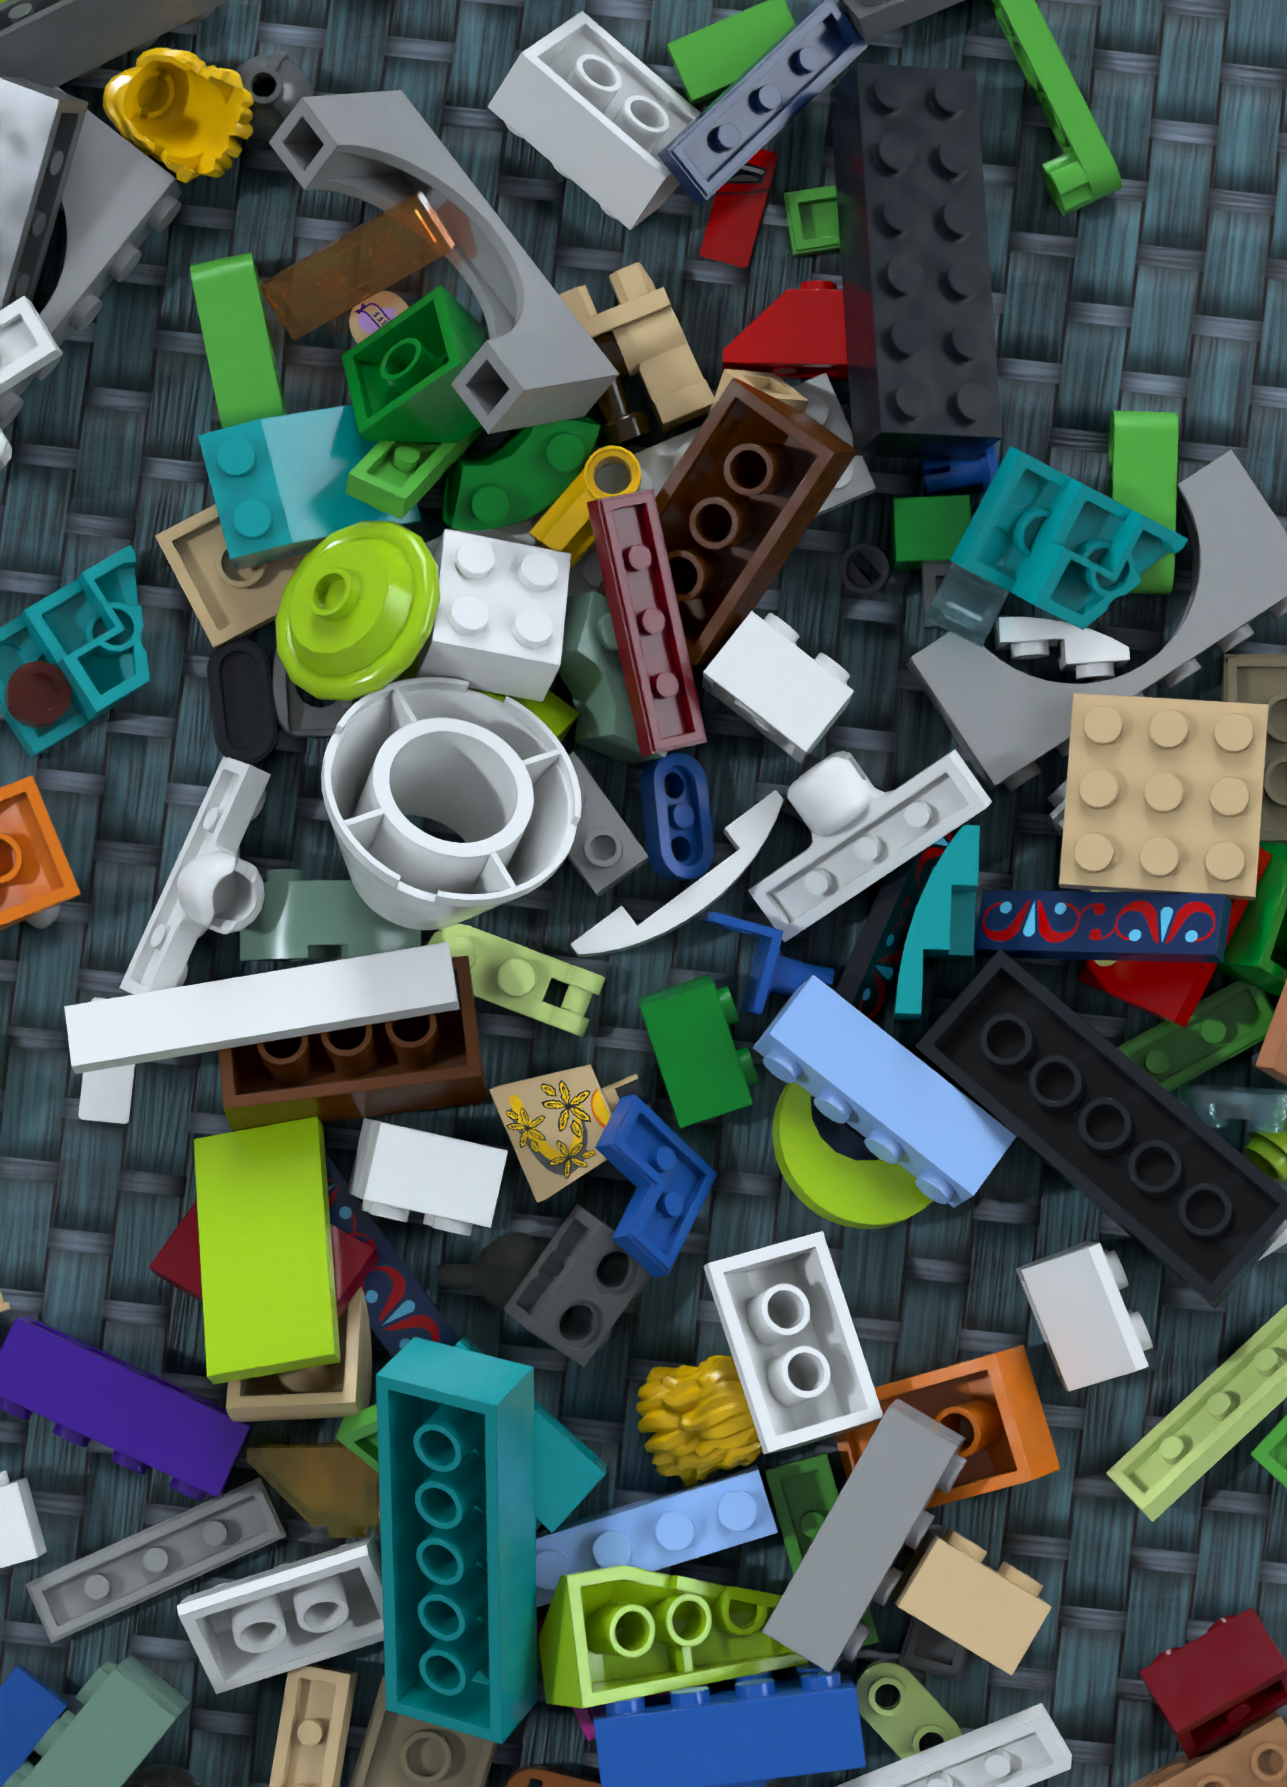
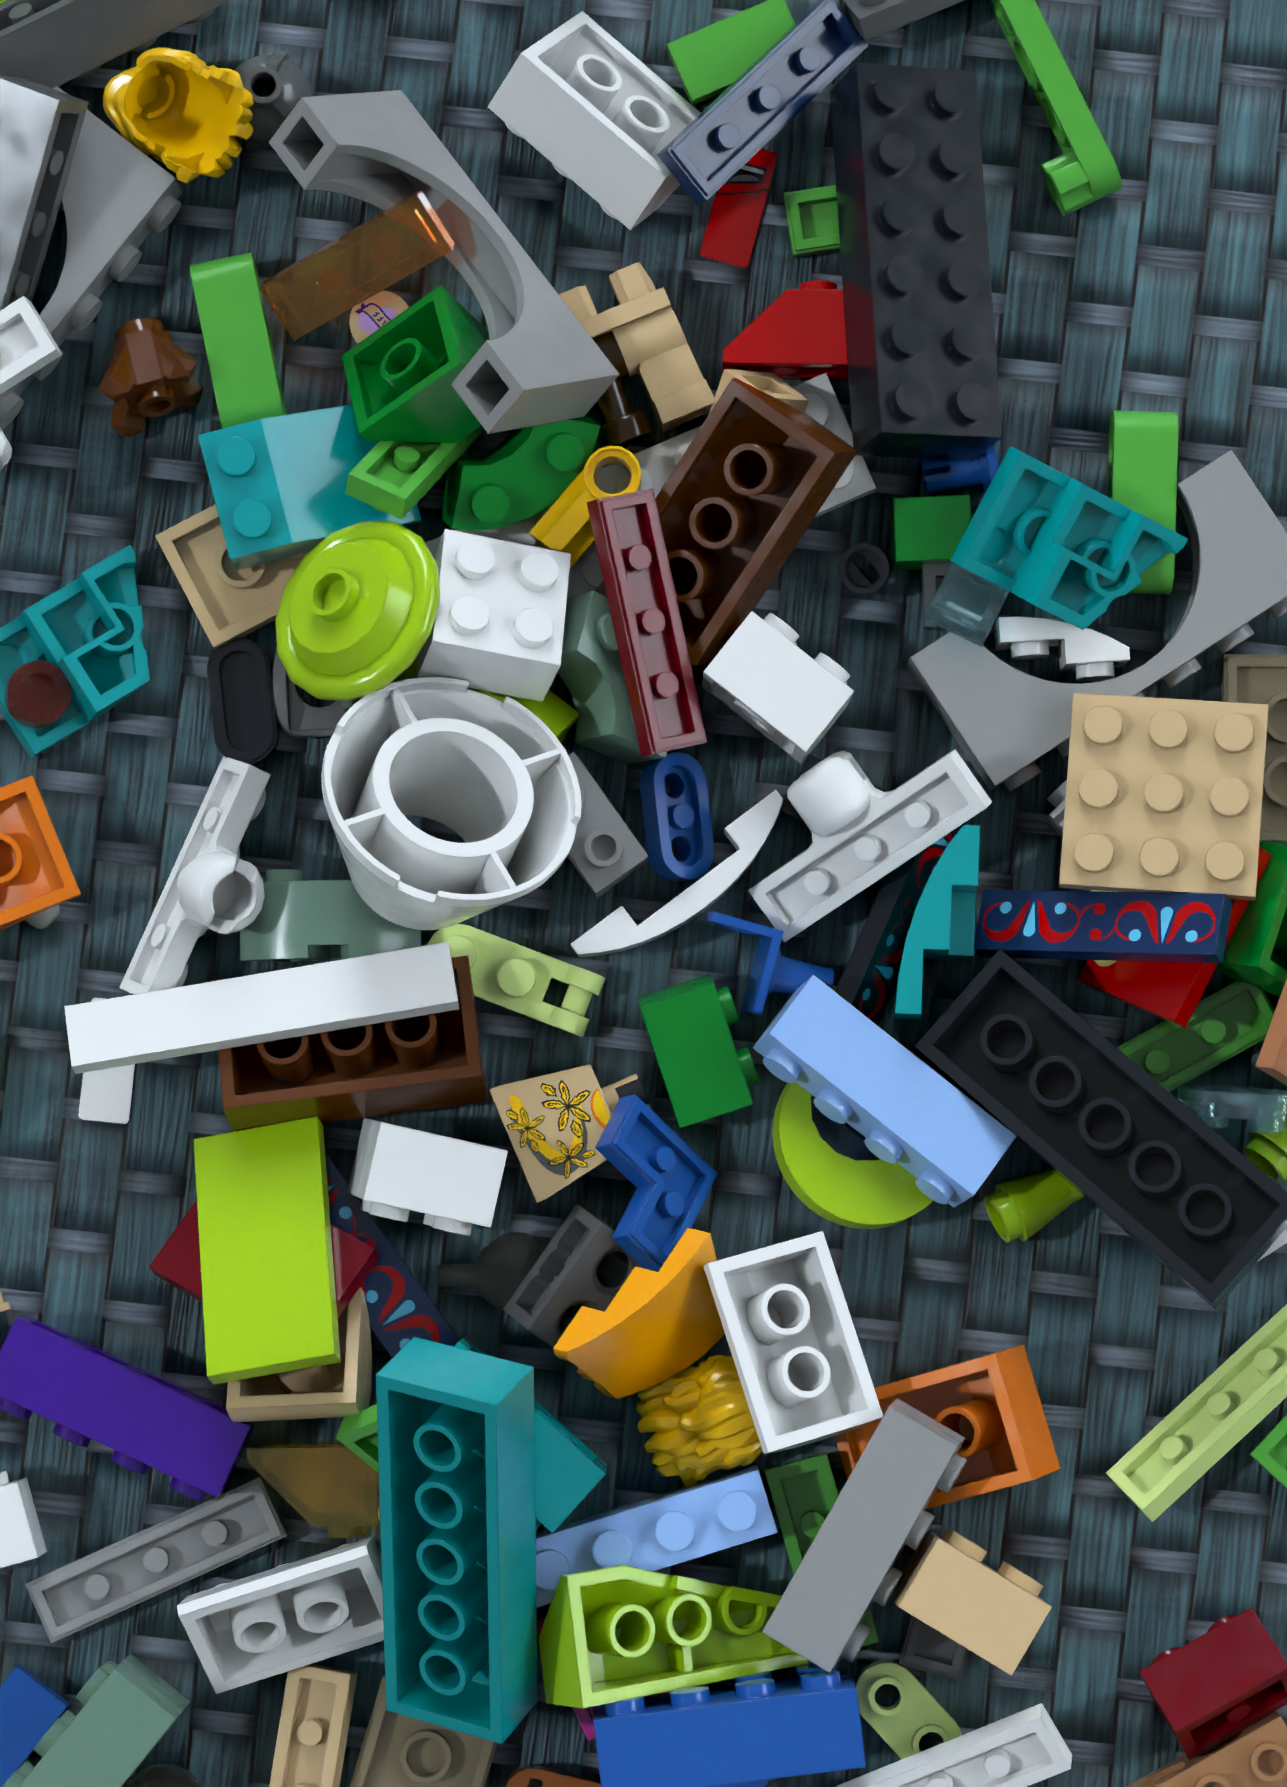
white slope [1016,1241,1153,1391] -> none
none -> reddish brown rock [98,318,203,437]
none -> light orange slope [553,1228,725,1399]
none -> lime cone [984,1170,1084,1243]

